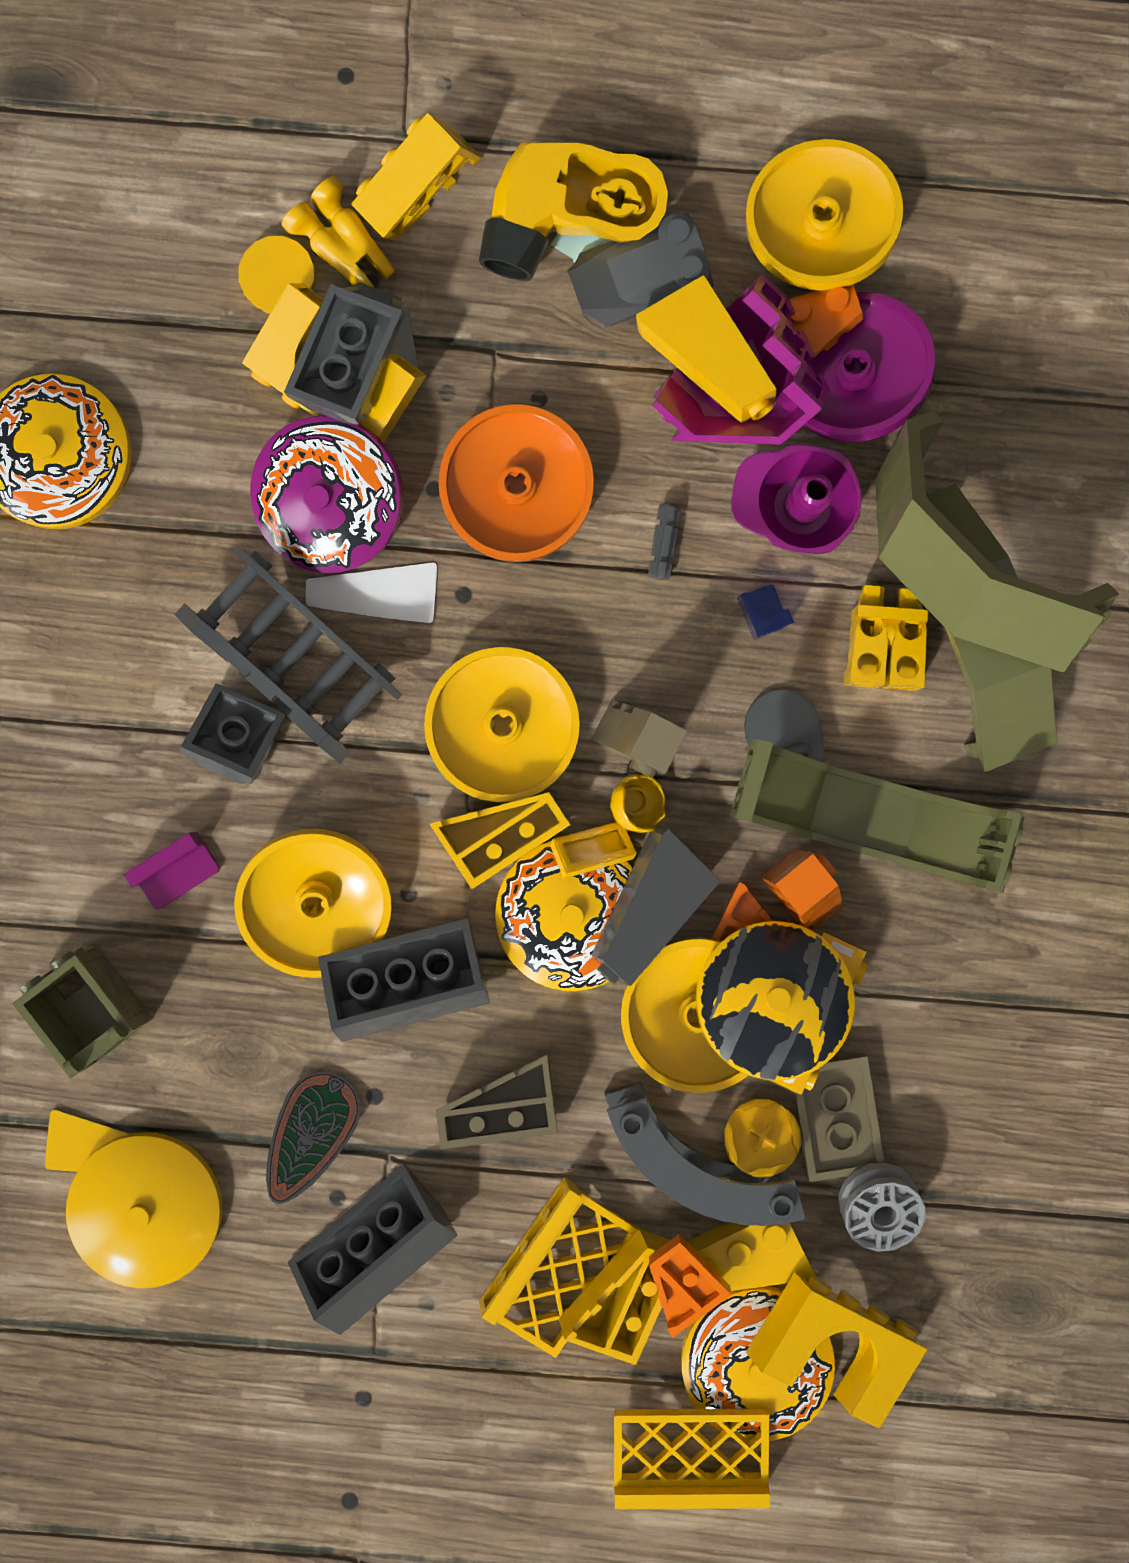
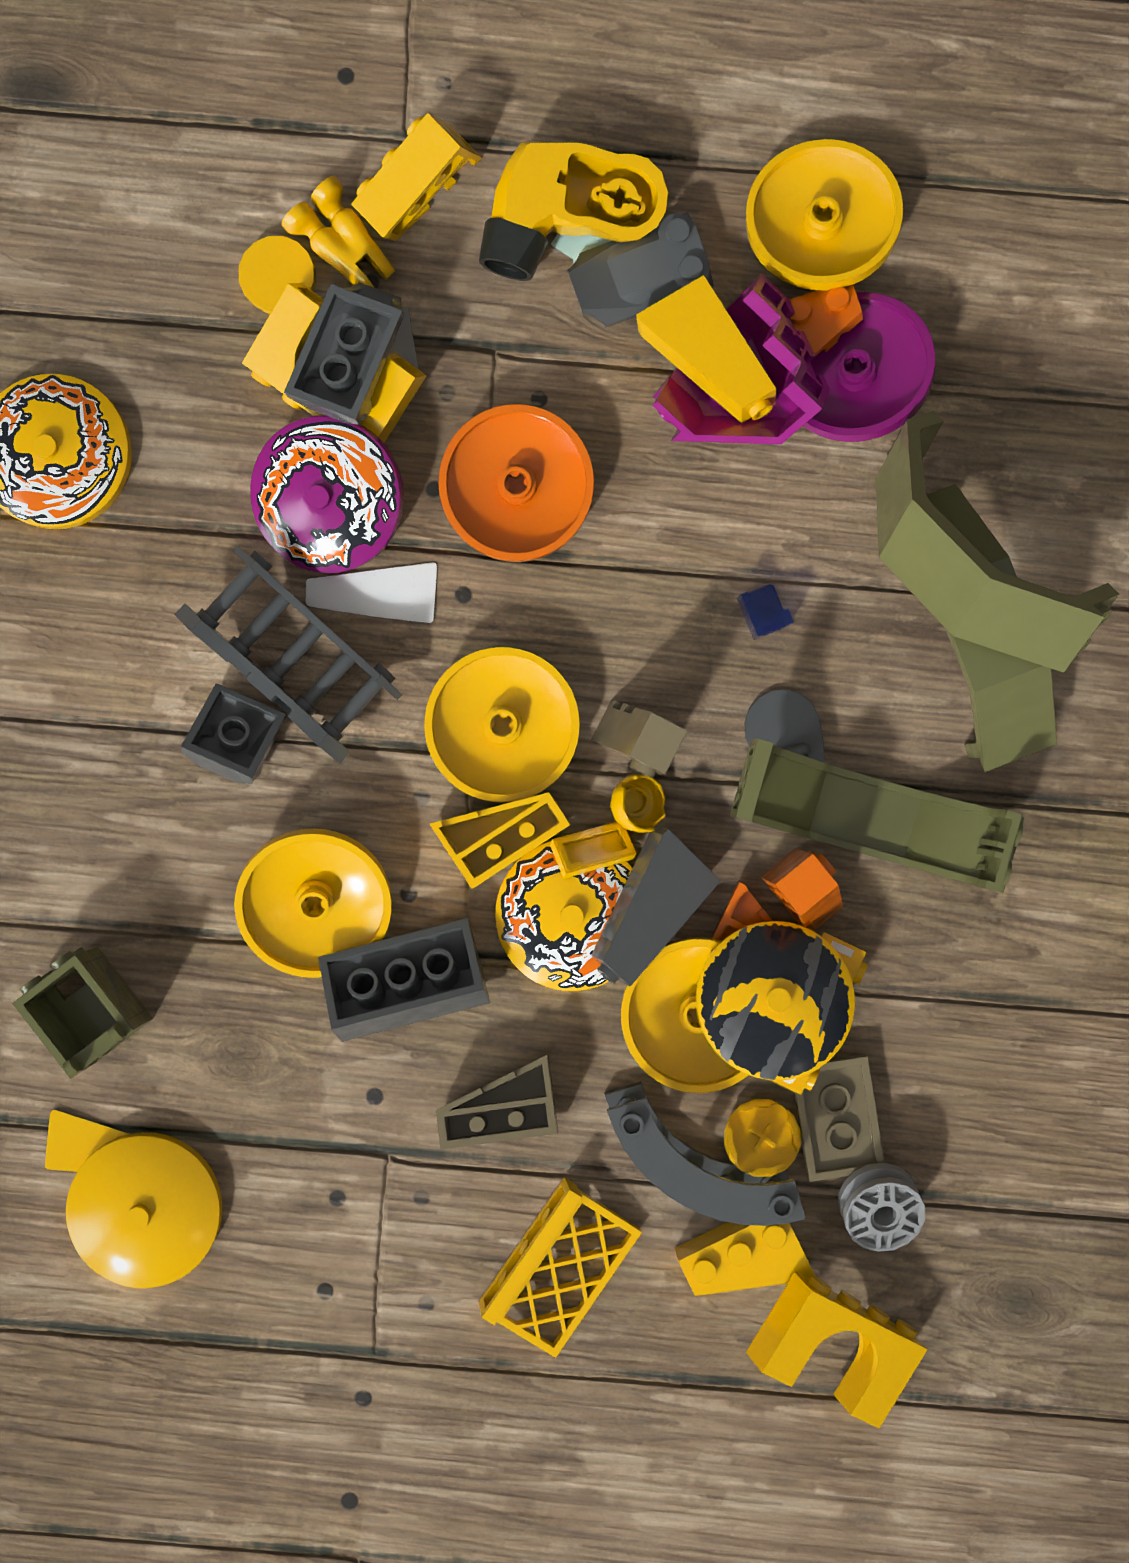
magenta panel [123,832,220,910] -> none
shield [266,1072,361,1204] -> none
dark grey slope [288,1164,458,1335] -> none
yellow wedge [559,1229,670,1365] -> none
yellow fence [614,1408,770,1509] -> none
dark grey axle [648,504,681,580] -> none
orange wing [649,1234,731,1338] -> none
dish [681,1286,835,1441] -> none
magenta piece [731,445,862,554] -> none
yellow hips [843,585,928,691] -> none

